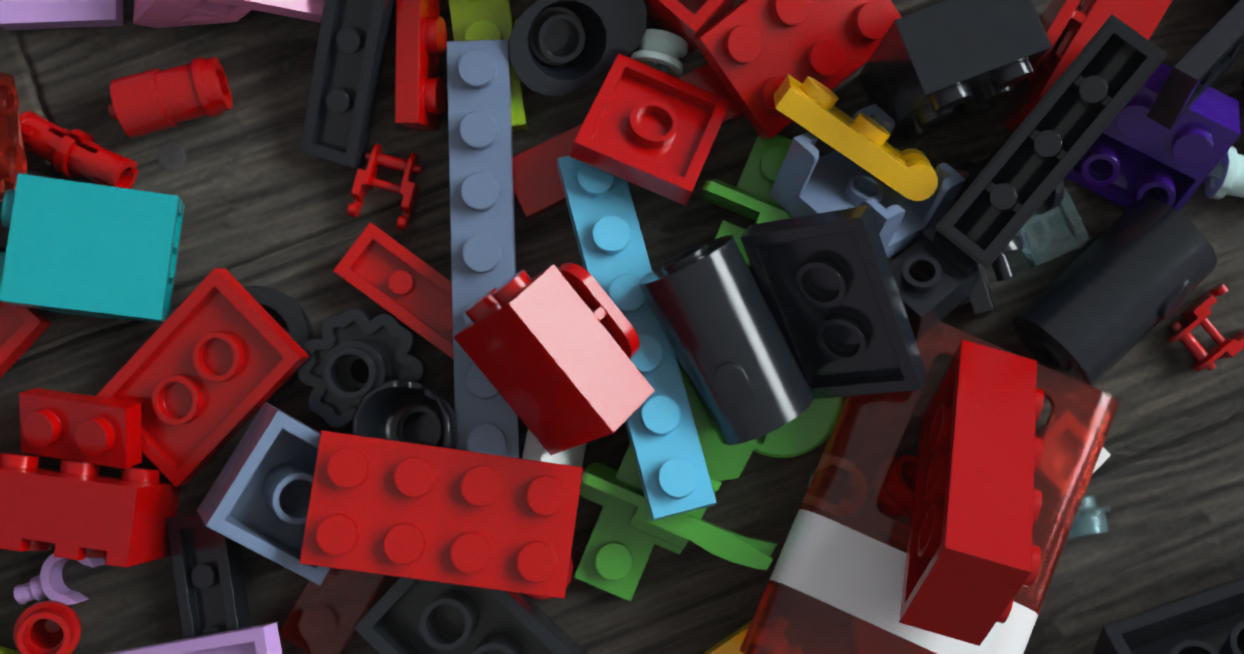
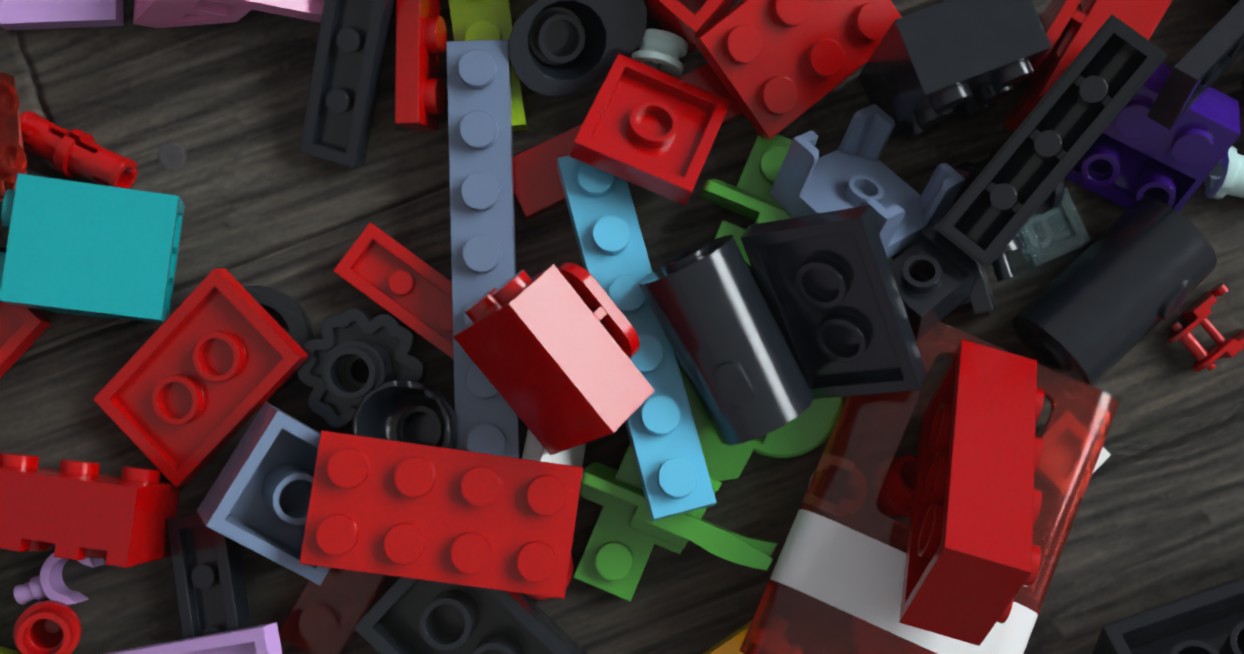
red plate [19,388,142,469] -> none
red piece [108,56,233,138] -> none
red piece [347,143,422,230] -> none
yellow plate [774,74,938,201] -> none
clear light blue plate [1048,495,1111,539] -> none

